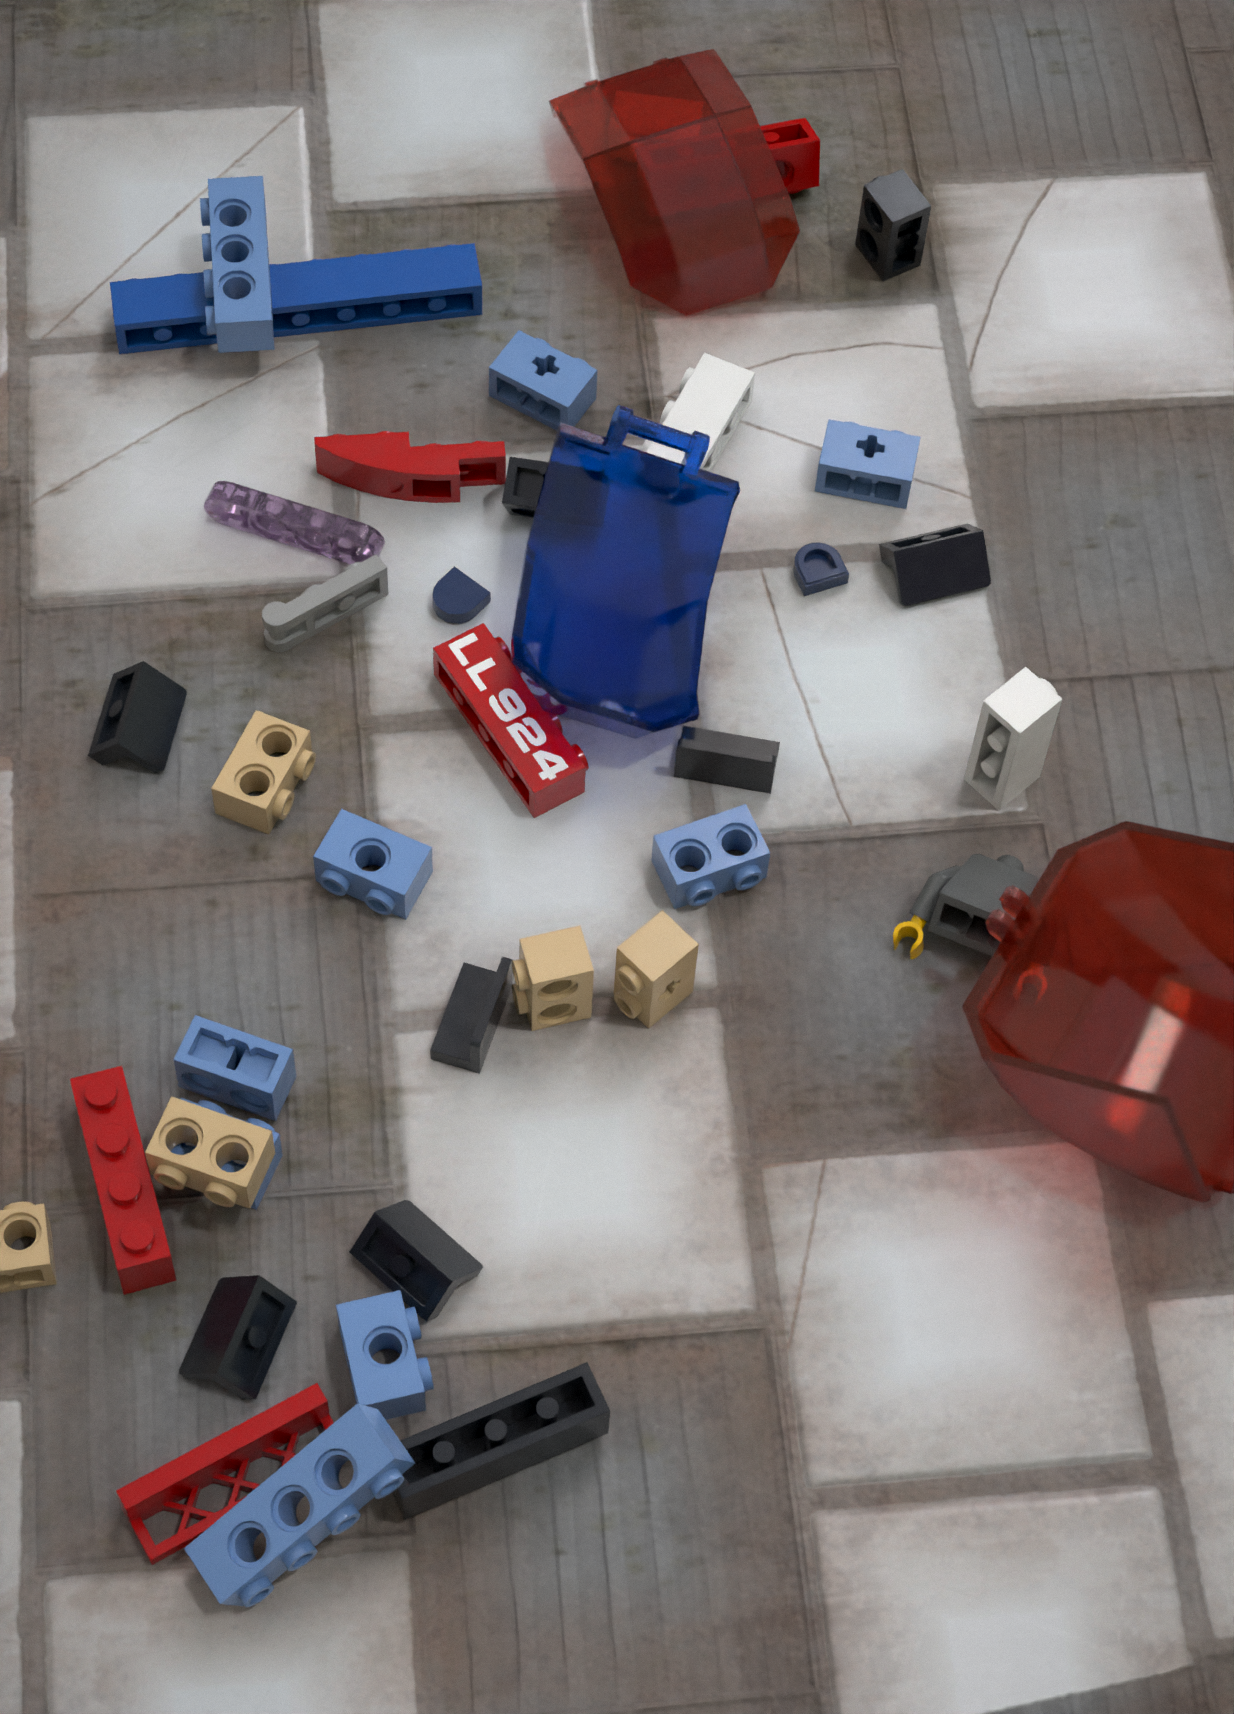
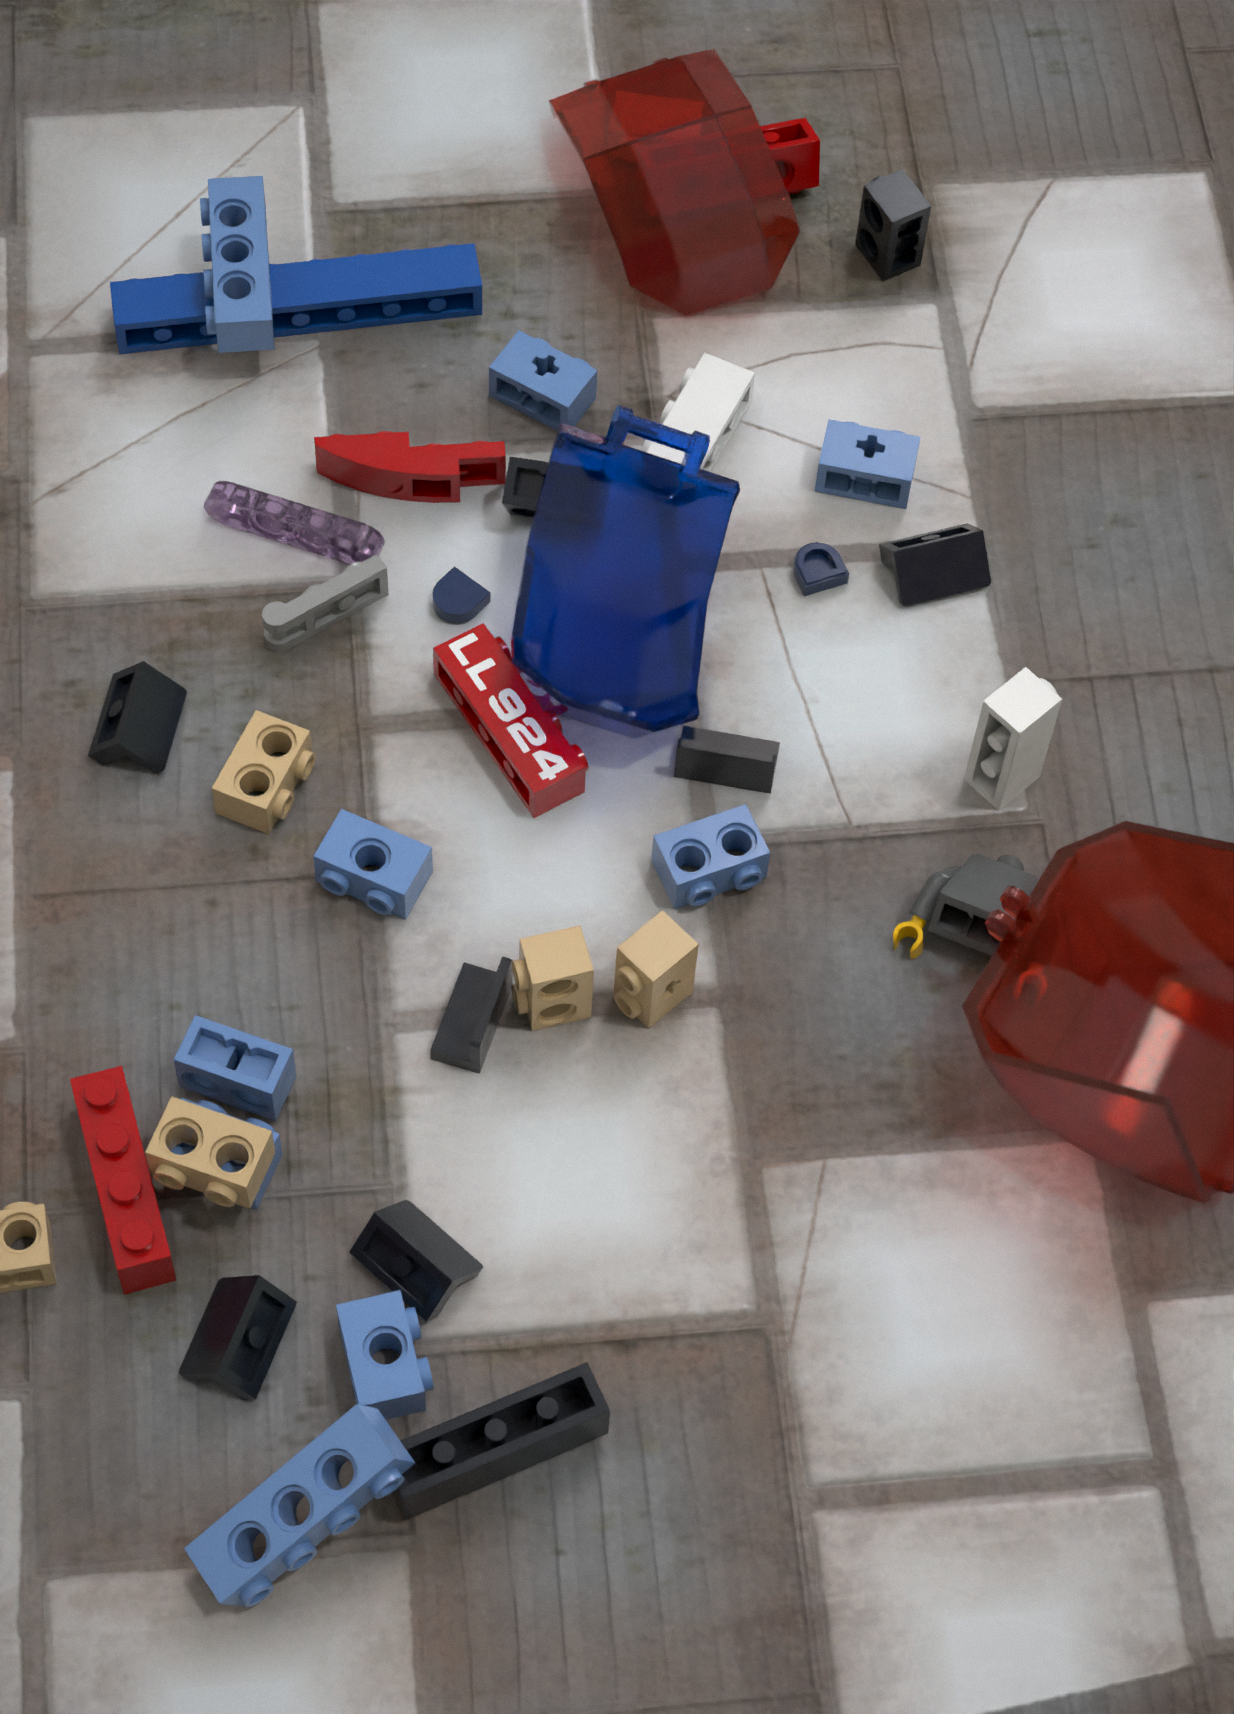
red fence [116,1383,334,1565] -> none

